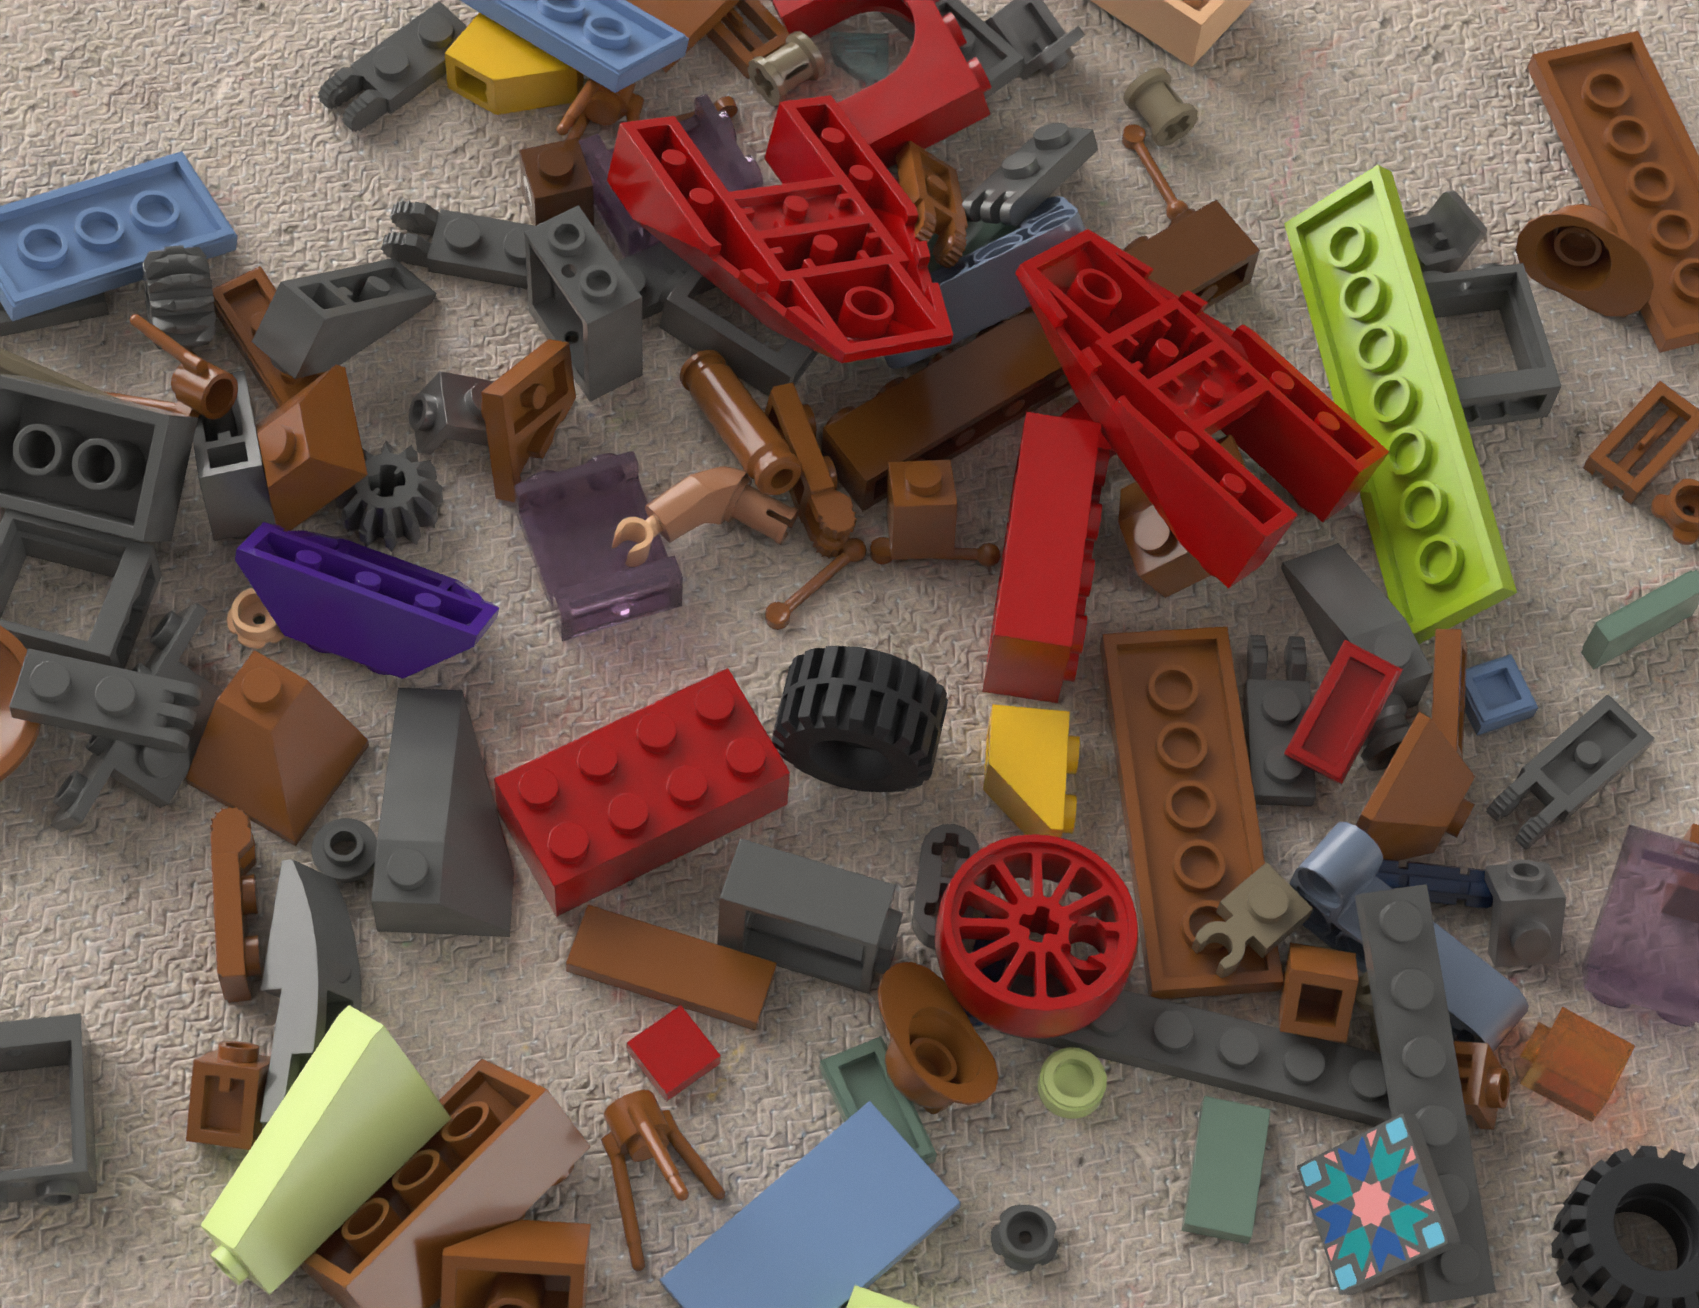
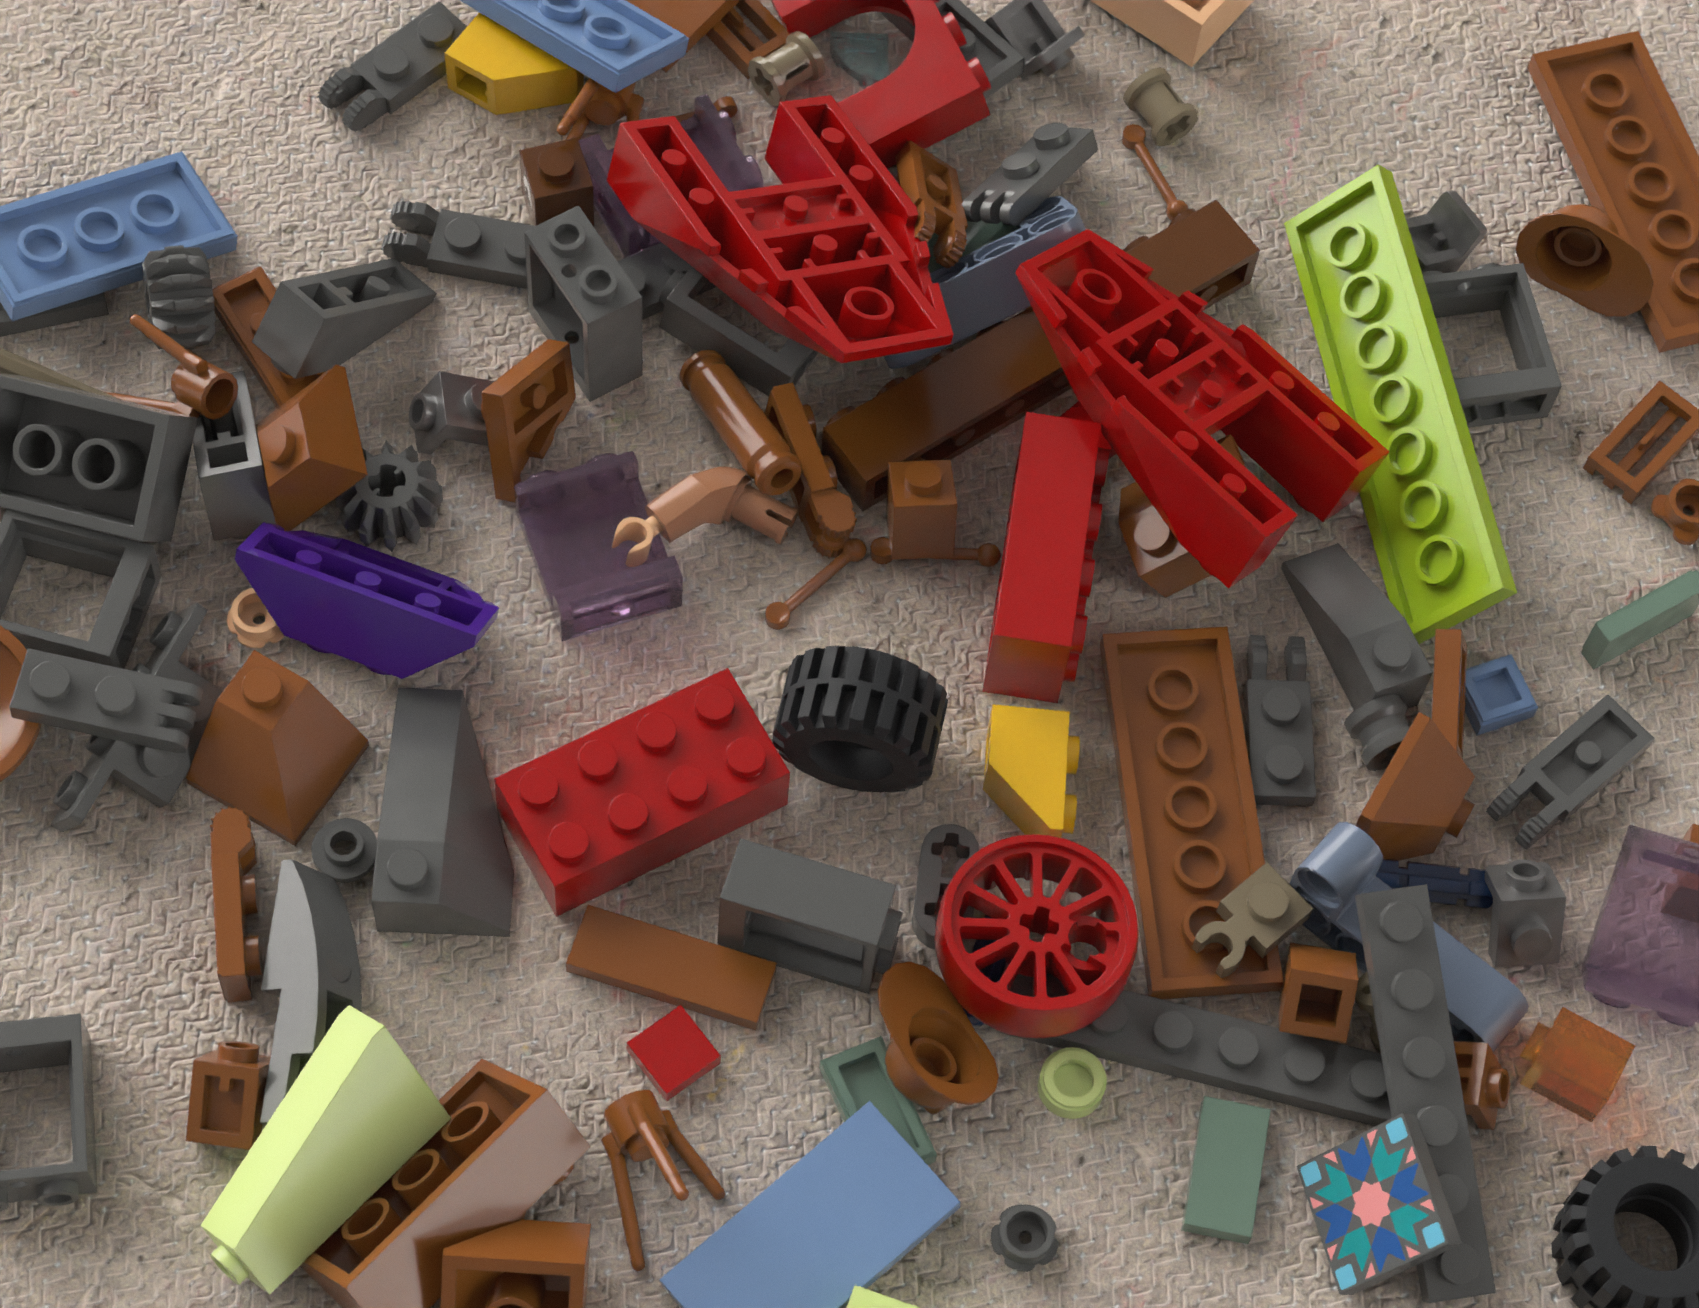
red tile [1284,640,1403,785] -> none

